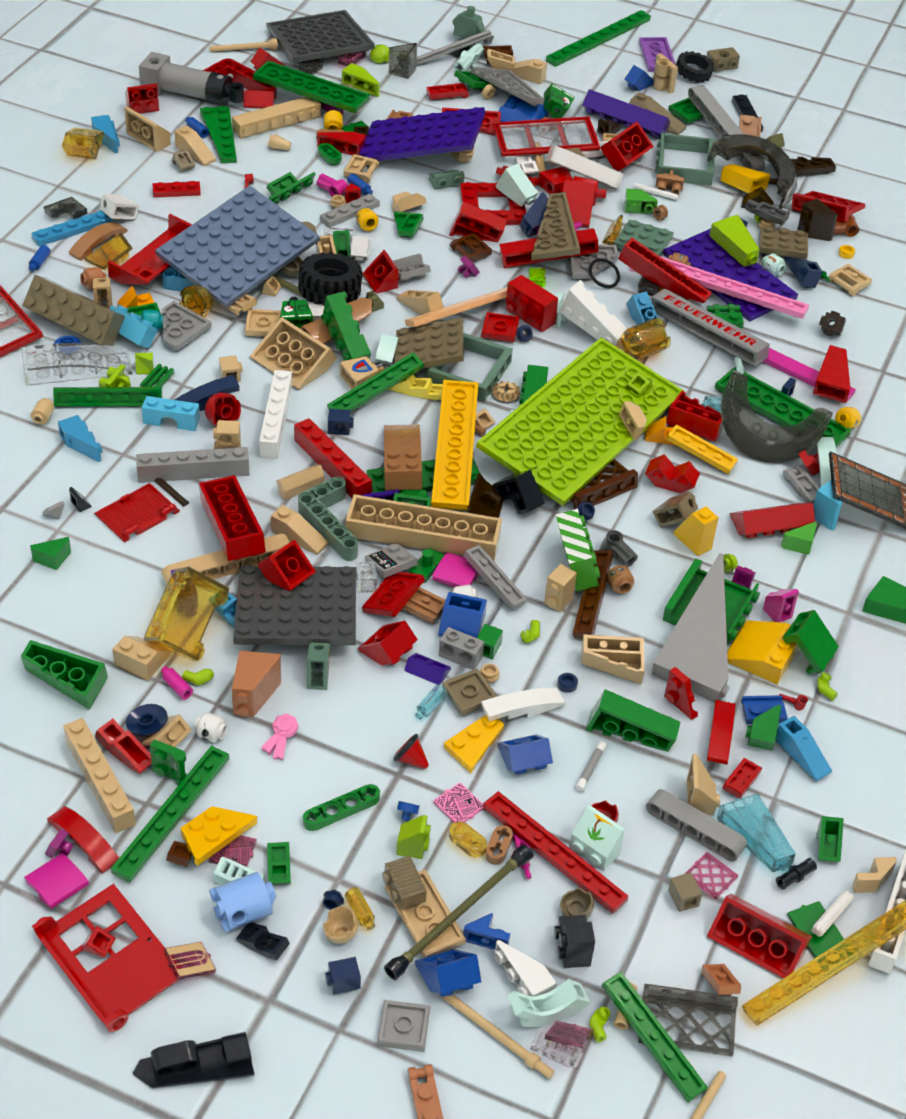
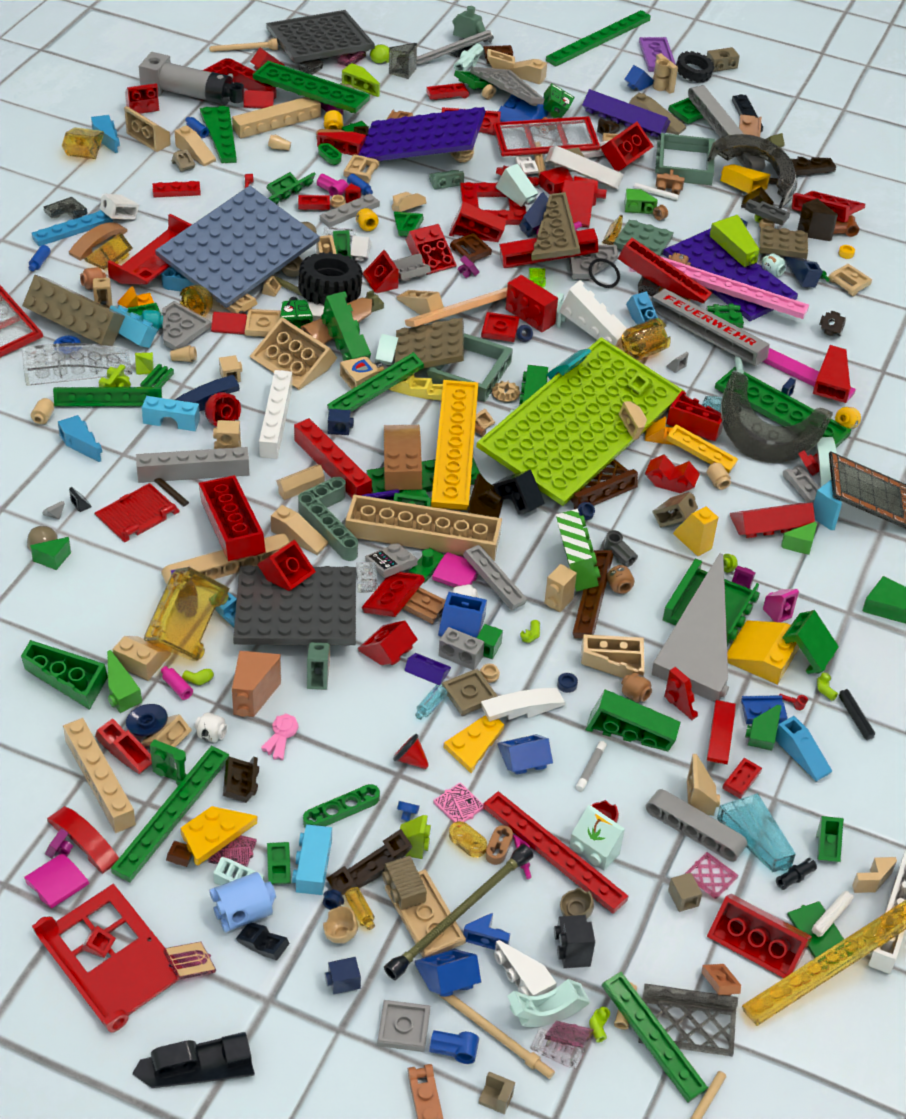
none -> dark tan hair [27,526,58,551]
none -> bright green slope [107,650,142,713]
none -> tan cone [170,345,197,362]
none -> red slope [211,312,247,334]
none -> dark brown bracket [223,756,260,803]
none -> medium azure brick [292,824,332,895]
none -> red plate [298,195,330,210]
none -> dark brown slope [326,829,412,895]
none -> red slope [406,224,457,275]
none -> blue piece [429,1030,479,1064]
none -> dark tan panel [478,1072,515,1114]
none -> teal slope [547,349,591,380]
none -> medium nougat head [621,672,652,703]
none -> light grey slope [666,352,689,373]
none -> tan brick [706,463,731,490]
none -> black axle [839,689,875,740]

